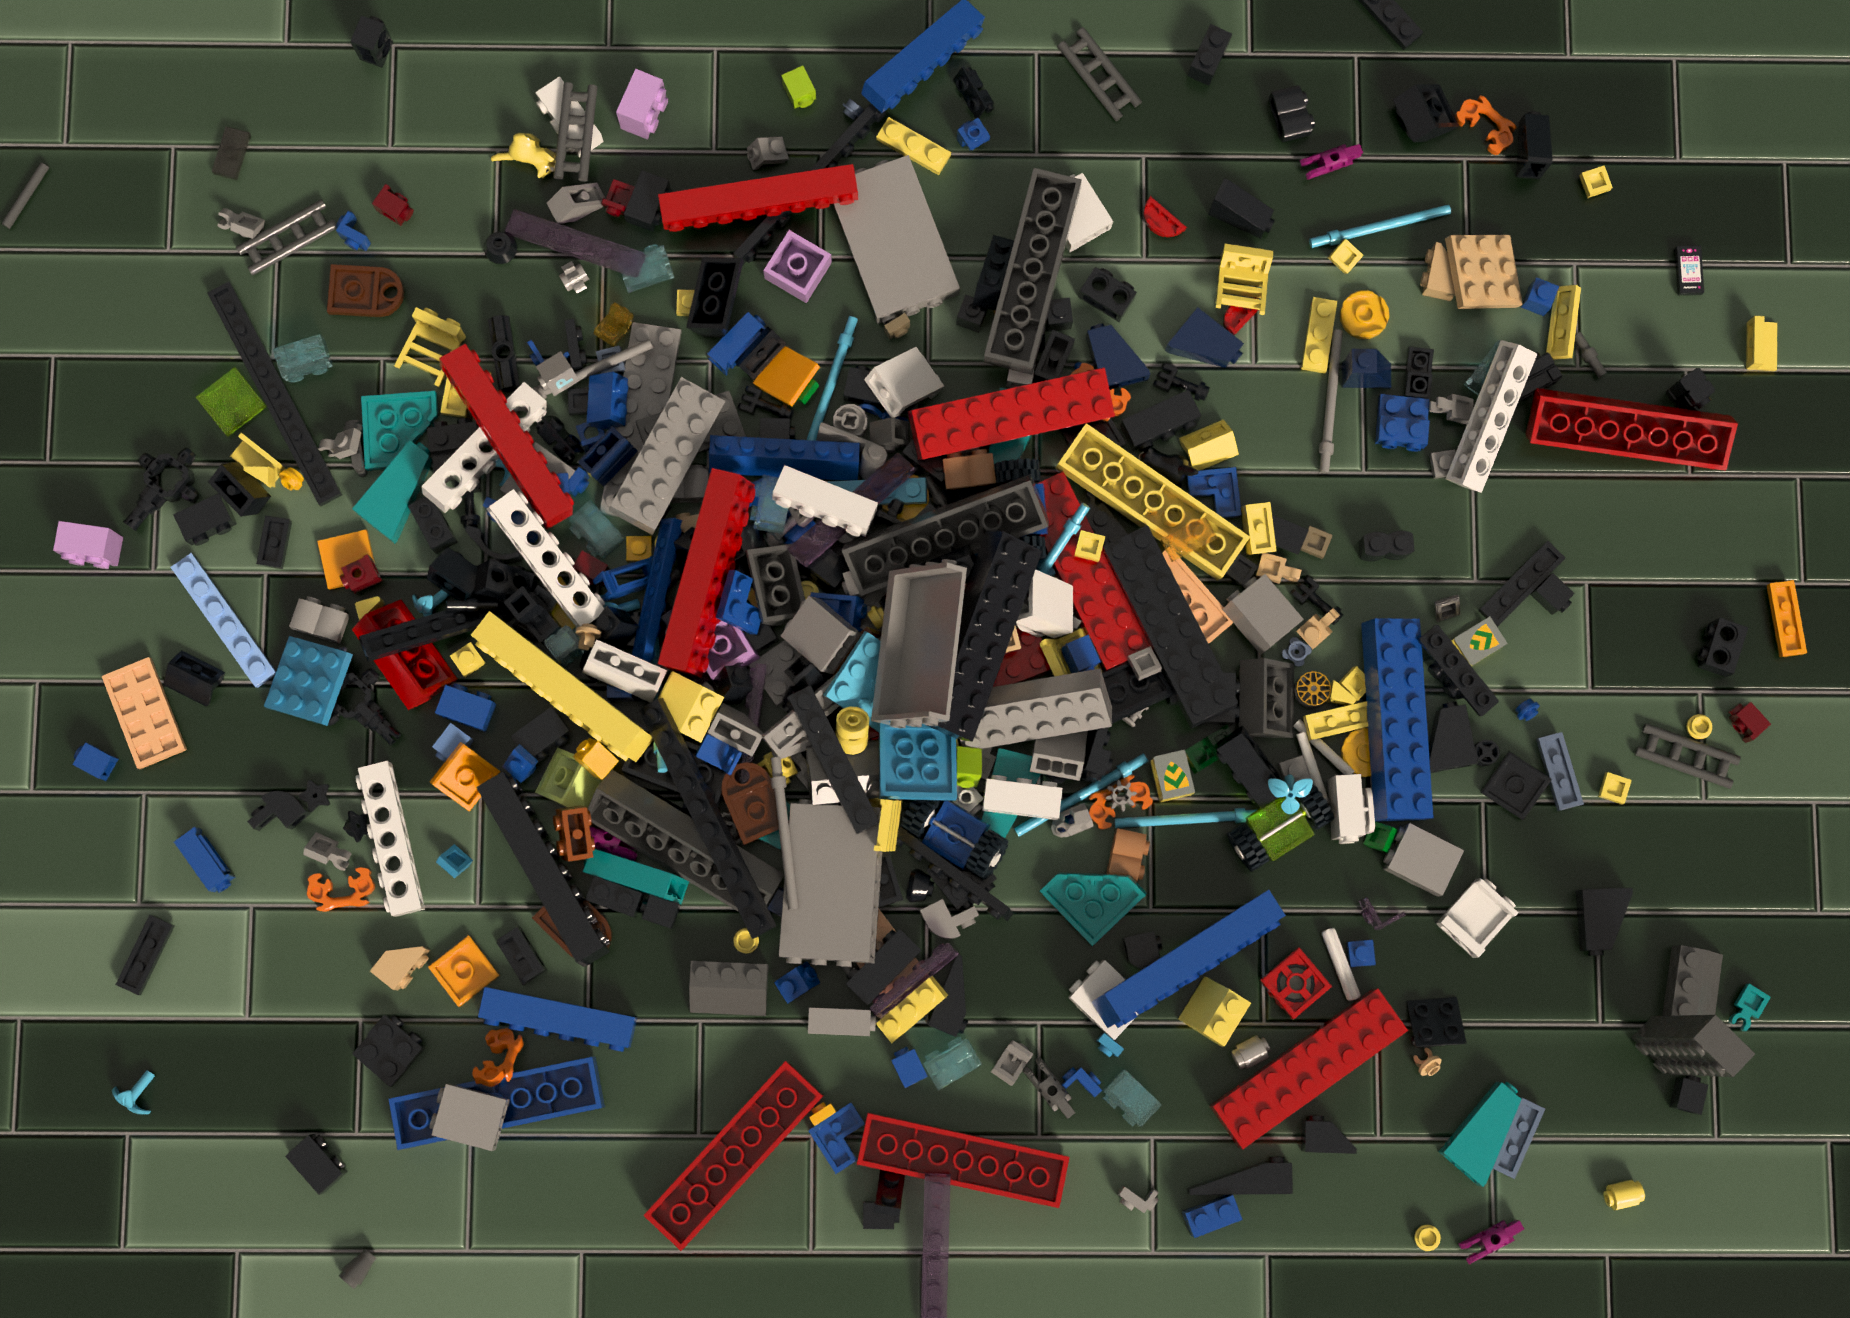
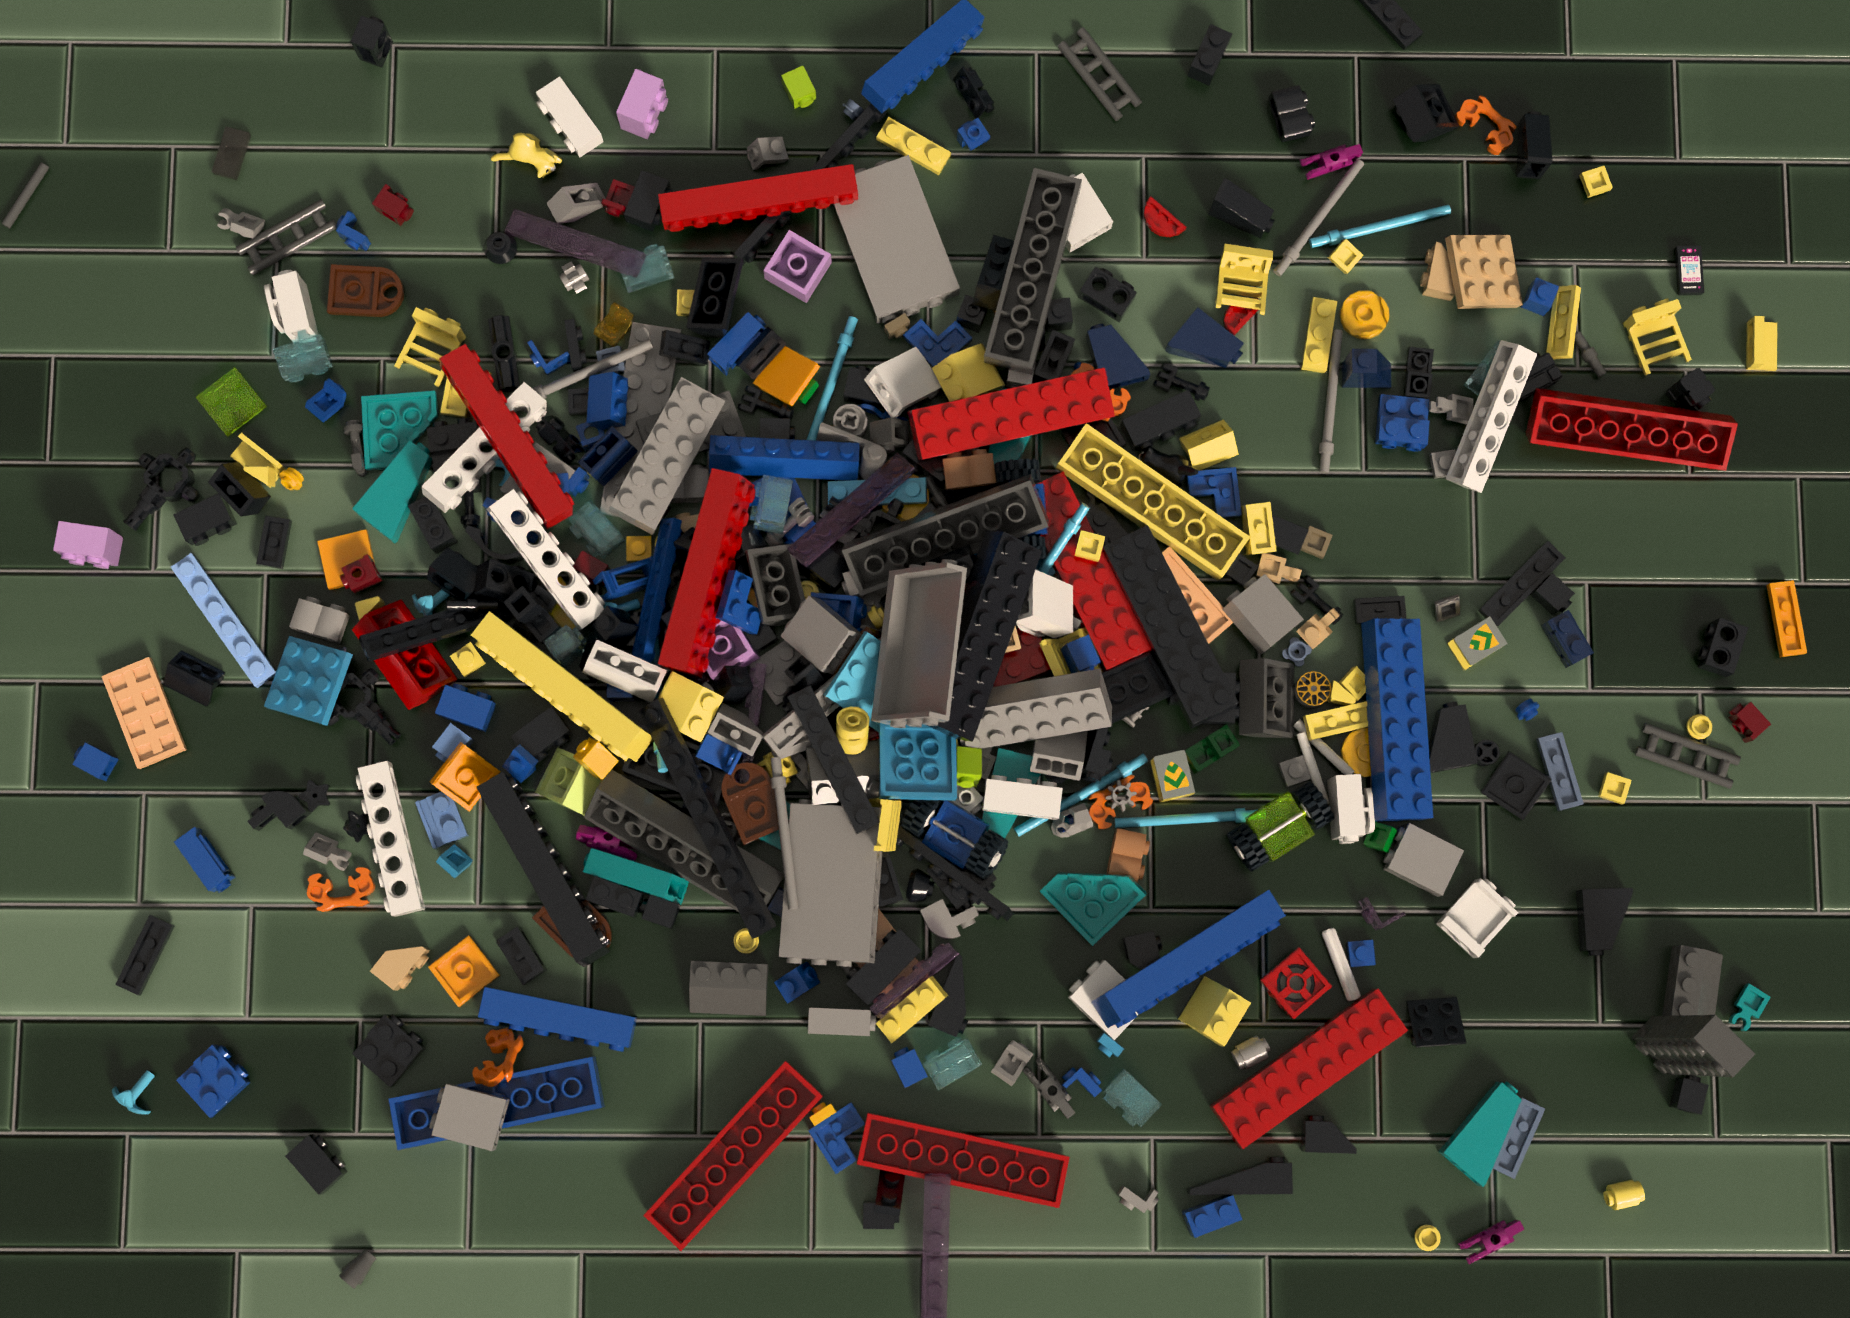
black plate [207,282,343,506] -> none
light grey plate [318,428,361,459] -> none
light grey brick [536,351,579,396] -> none
dark orange brick [553,806,595,862] -> none
dark grey bar [554,82,597,182] -> none
tan plate [575,624,601,651] -> none
white brick [772,465,878,537] -> none
light grey plate [1127,646,1162,681] -> none
clear yellow plate [1160,516,1217,562] -> none
black brick [1216,725,1284,808] -> none
medium azure plant [1268,775,1313,814] -> none
black brick [1358,531,1415,562] -> none
tan plate [1413,1047,1442,1076] -> none
black bracket [1418,625,1499,716] -> none
none -> blue plate [176,1045,251,1118]
none -> white brick [264,270,320,346]
none -> blue bracket [305,378,346,423]
none -> medium blue plate [415,791,469,849]
none -> black plate [659,330,710,366]
none -> blue plate [903,319,972,368]
none -> light yellow slope [932,343,1005,402]
none -> light grey bar [1273,159,1364,277]
none -> black plate [1353,596,1407,625]
none -> dark blue brick [1541,610,1594,668]
none -> light yellow plate [1623,299,1692,376]

